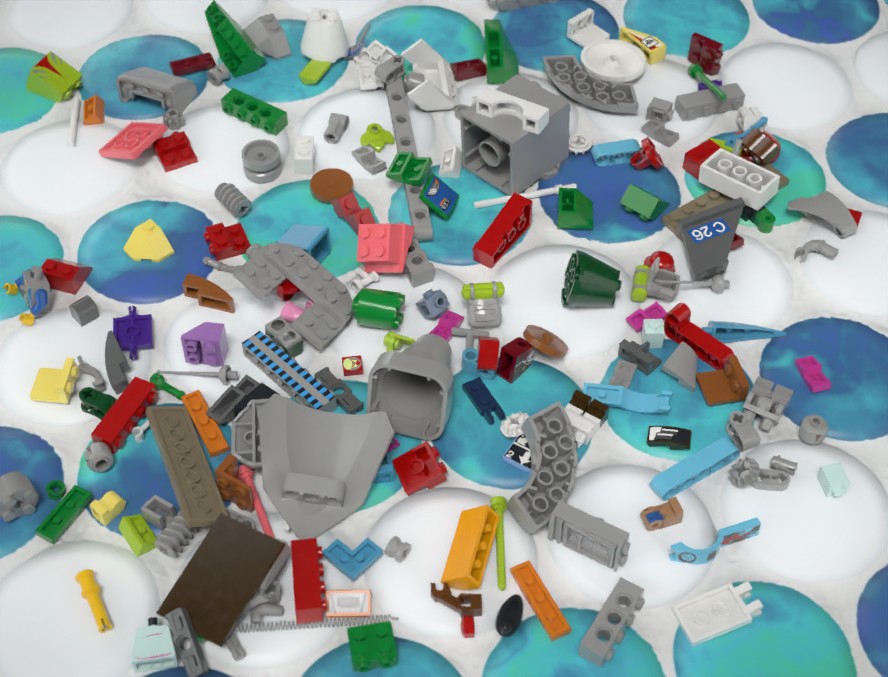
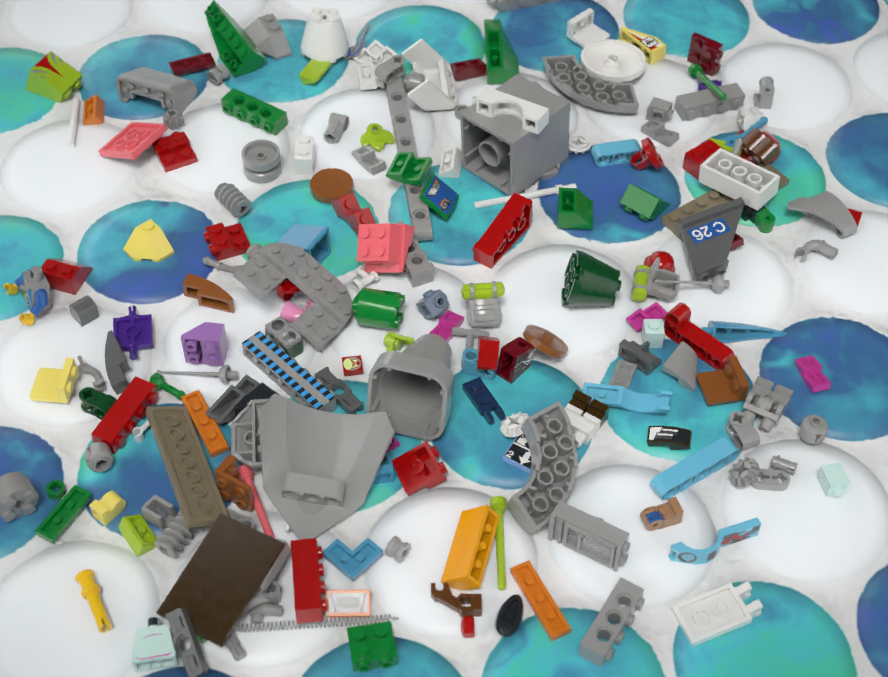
none -> light grey leg [753,76,775,109]

